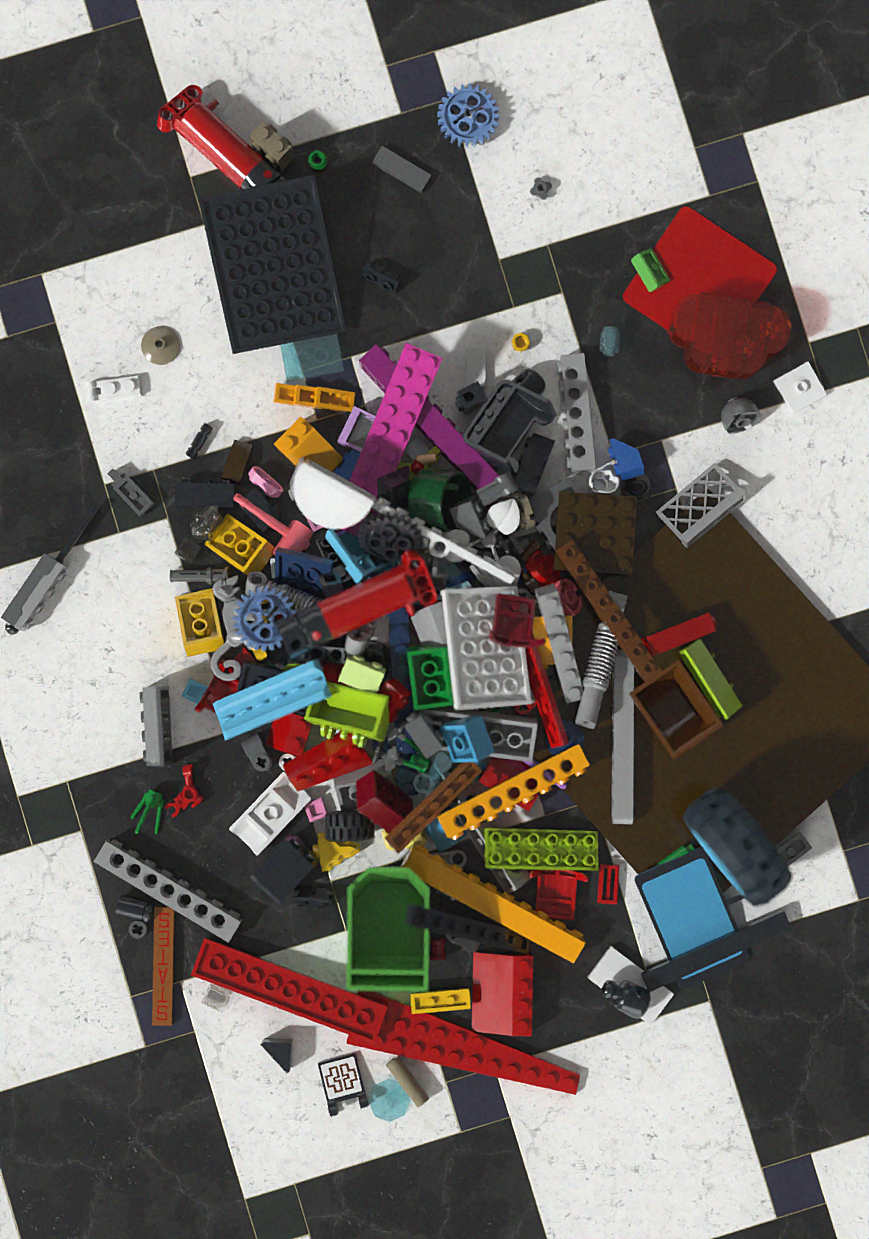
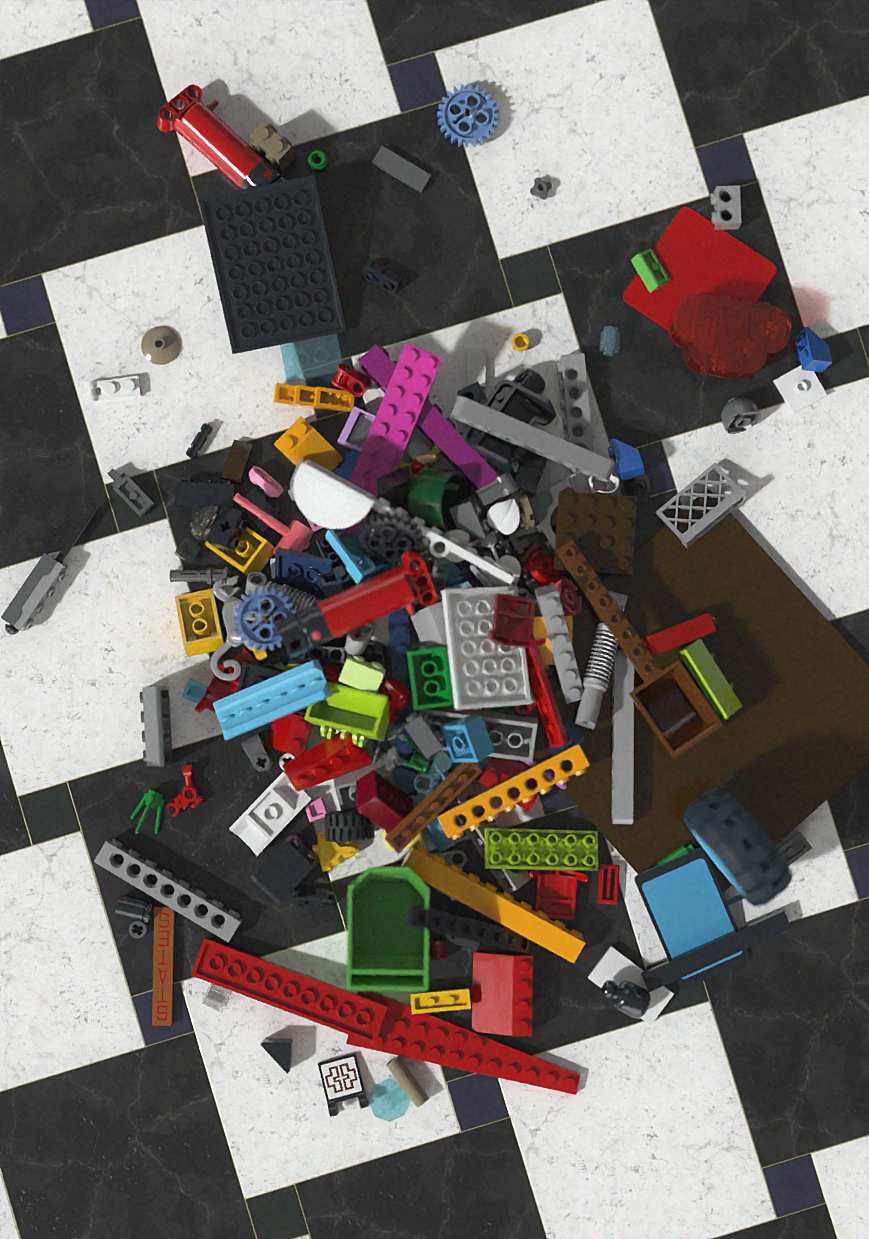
none -> black brick [206,505,249,554]
none -> red piece [331,363,371,397]
none -> light grey beam [451,396,615,482]
none -> light grey brick [711,185,741,230]
none -> blue slope [795,327,832,372]

